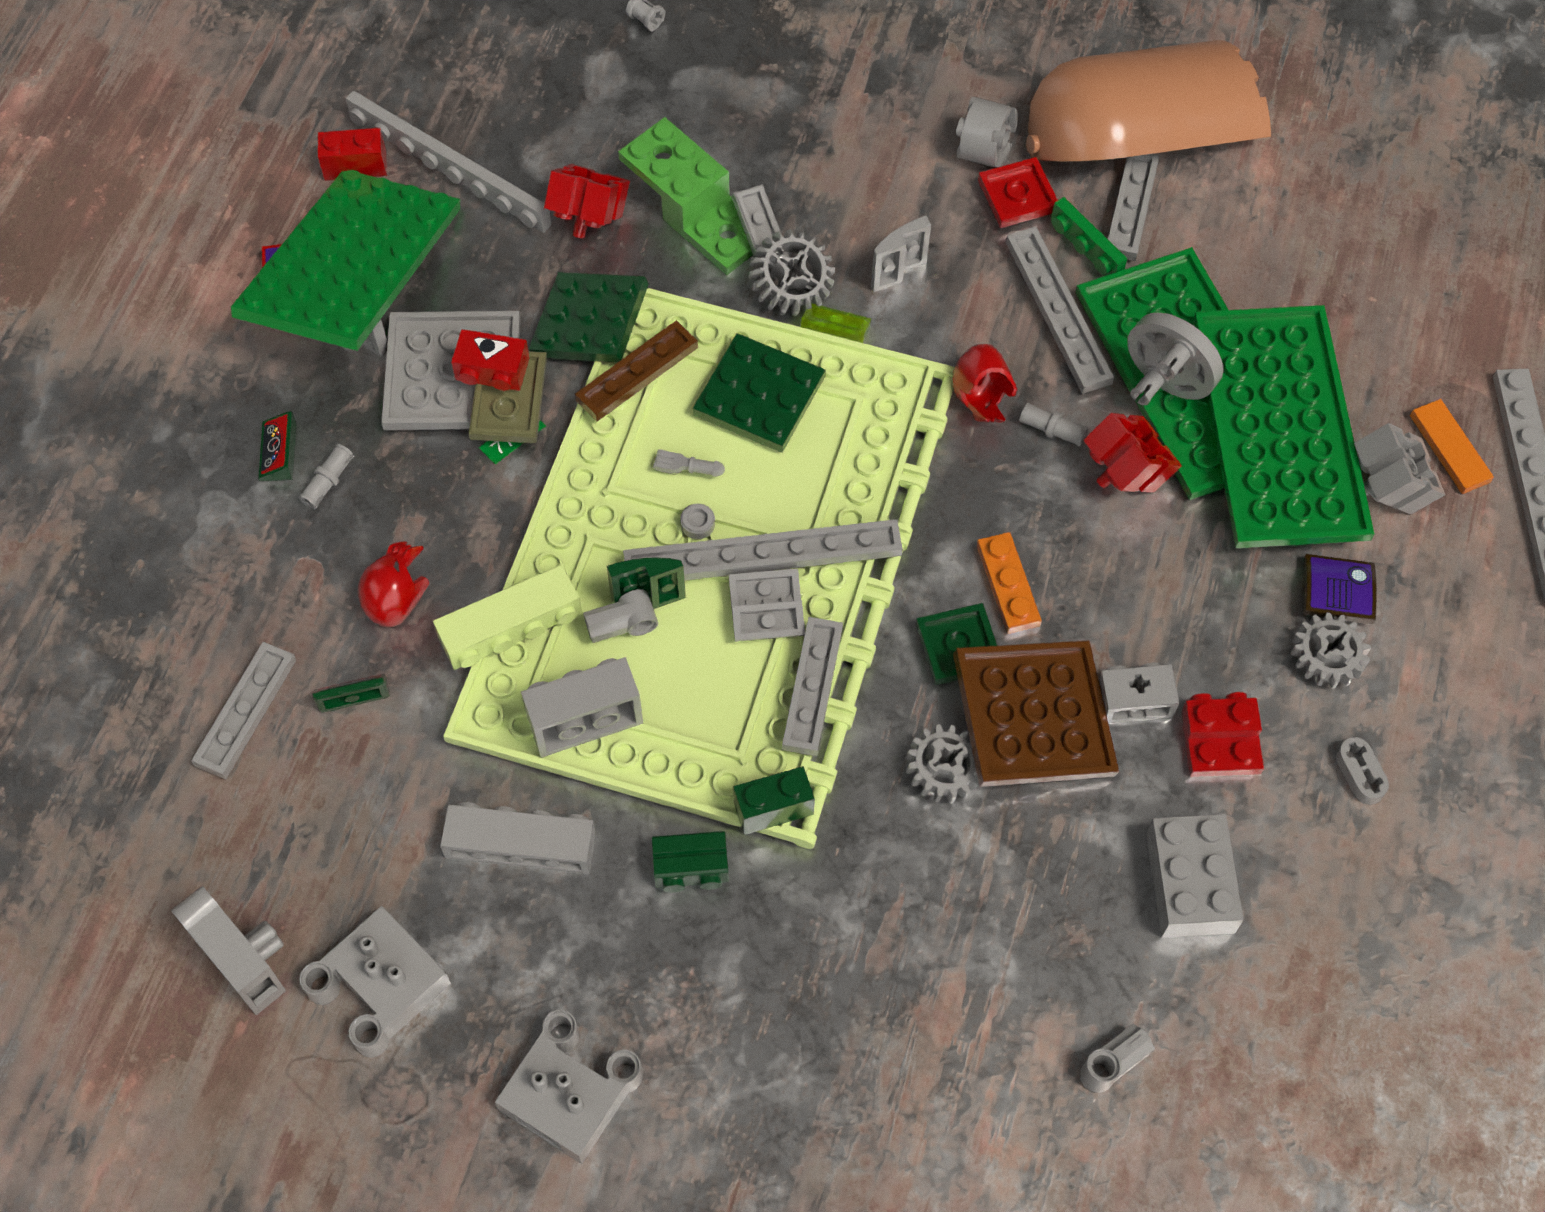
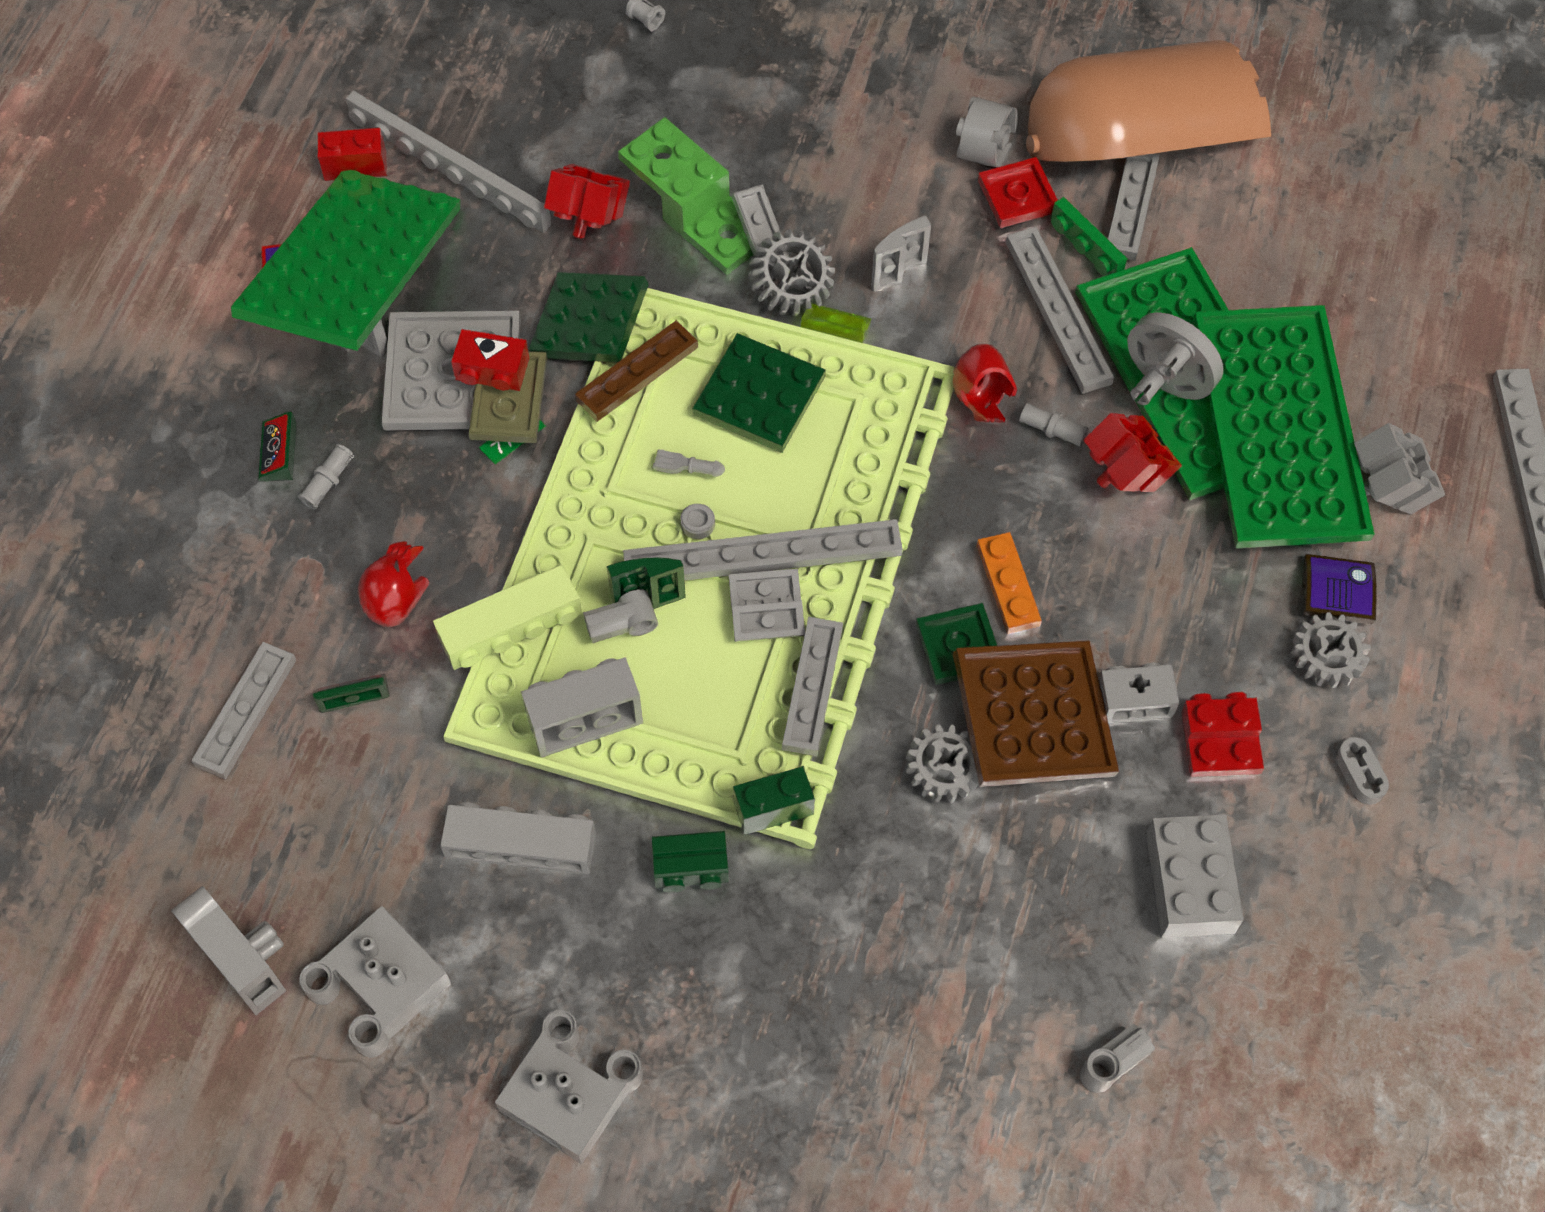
orange tile [1410,399,1494,494] -> none

